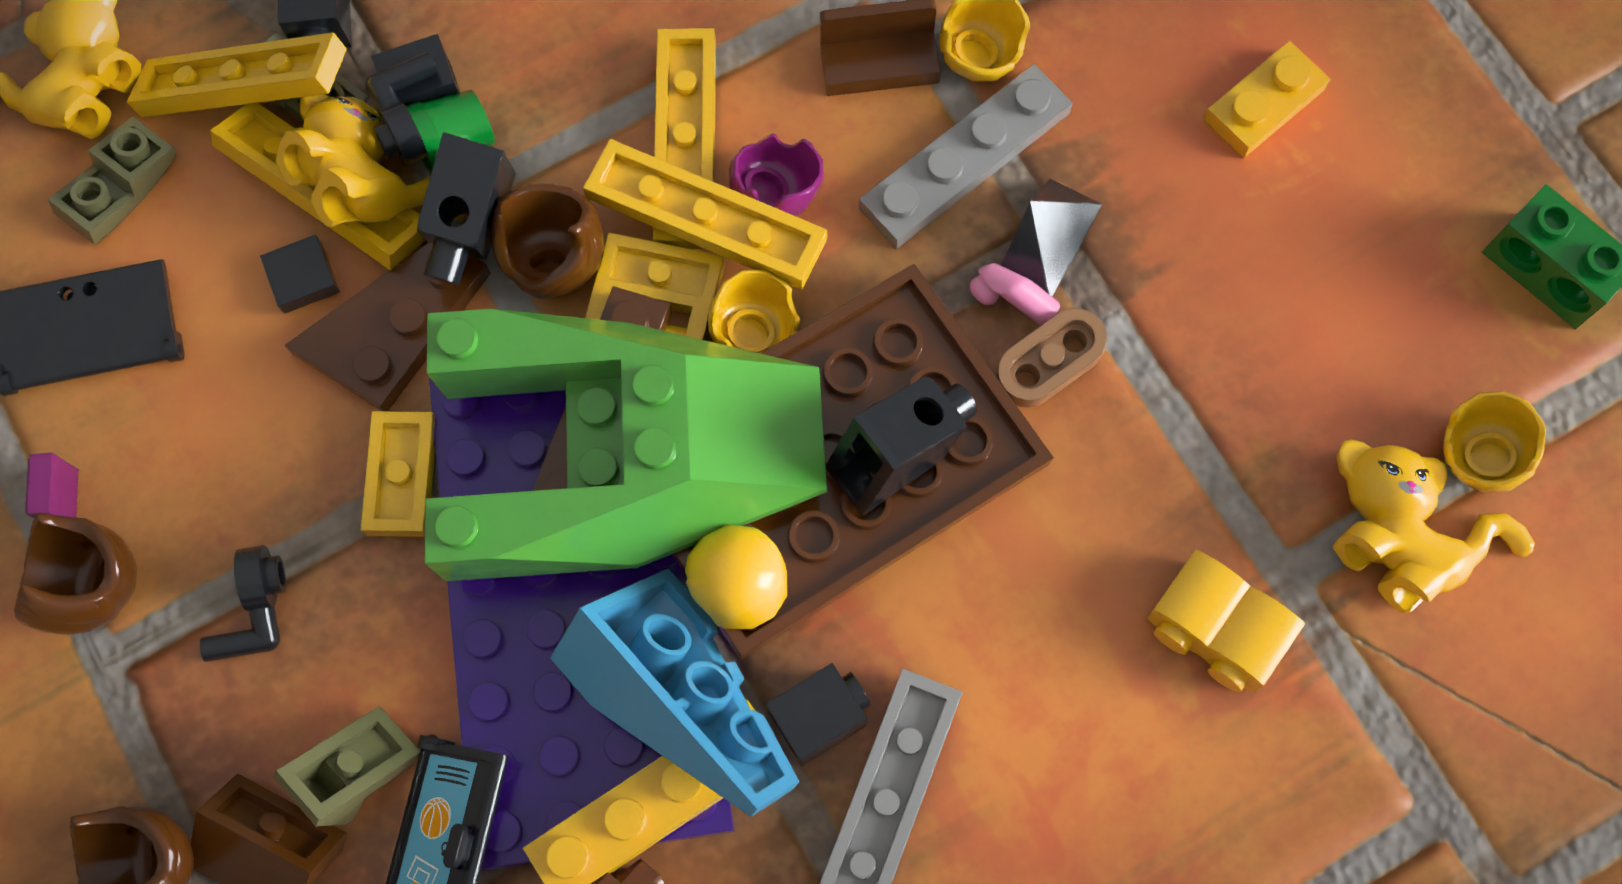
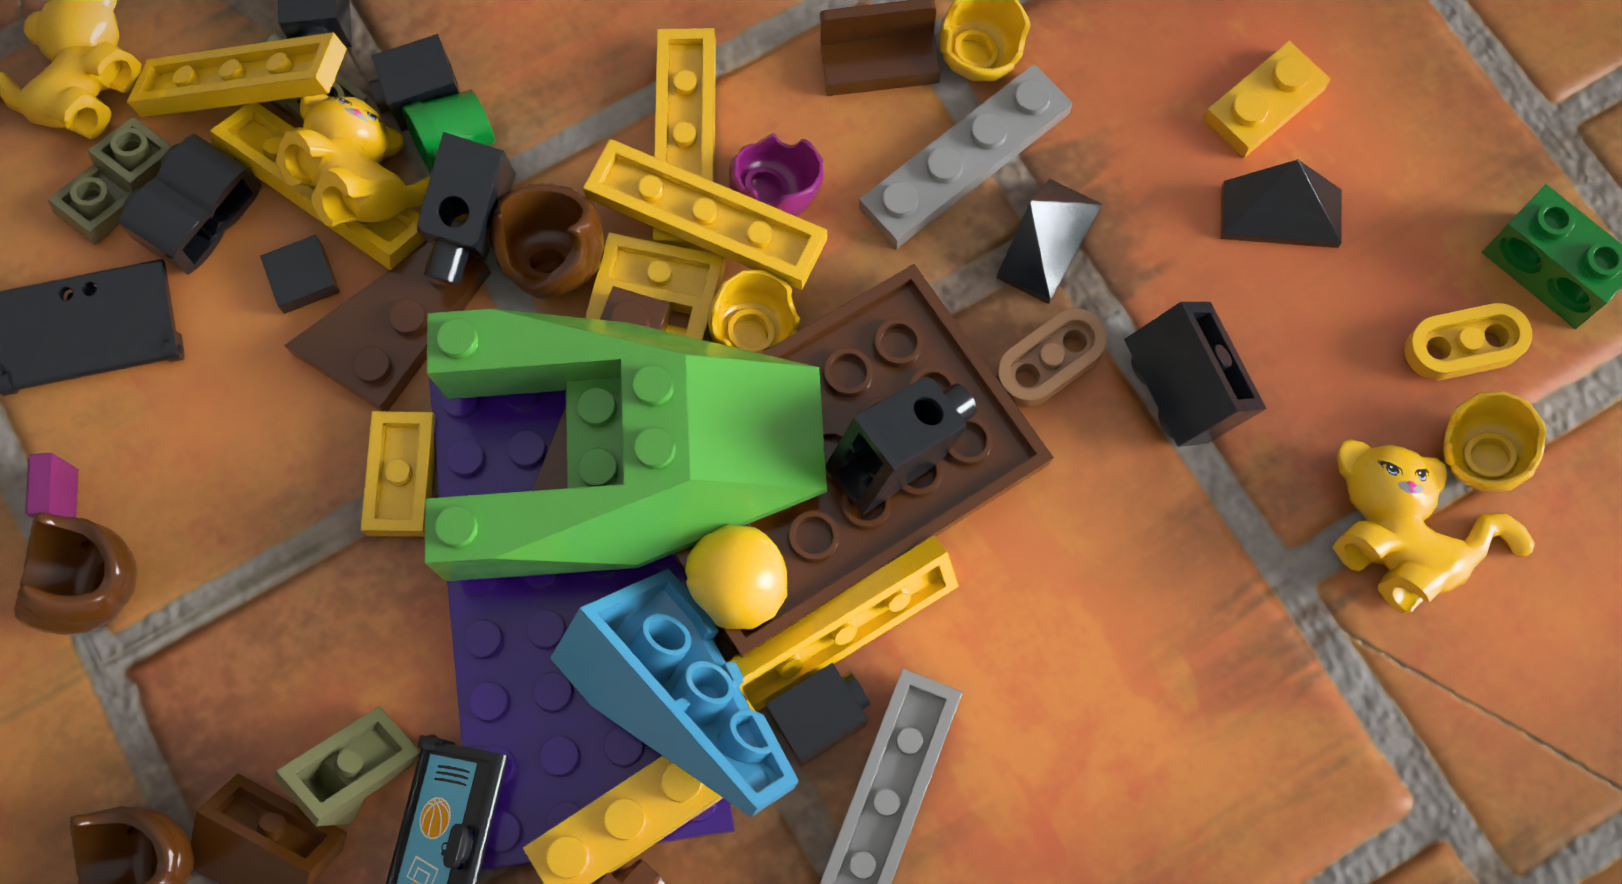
black plate [200,545,286,662] -> none
black plate [366,51,438,166] -> none
bright pink arm [970,263,1060,326] -> none
yellow brick [1147,550,1305,693] -> none
none -> black brick [118,133,262,275]
none -> yellow plate [728,535,959,712]
none -> black brick [1124,302,1267,447]
none -> black slope [1220,159,1342,248]
none -> yellow plate [1404,303,1532,381]

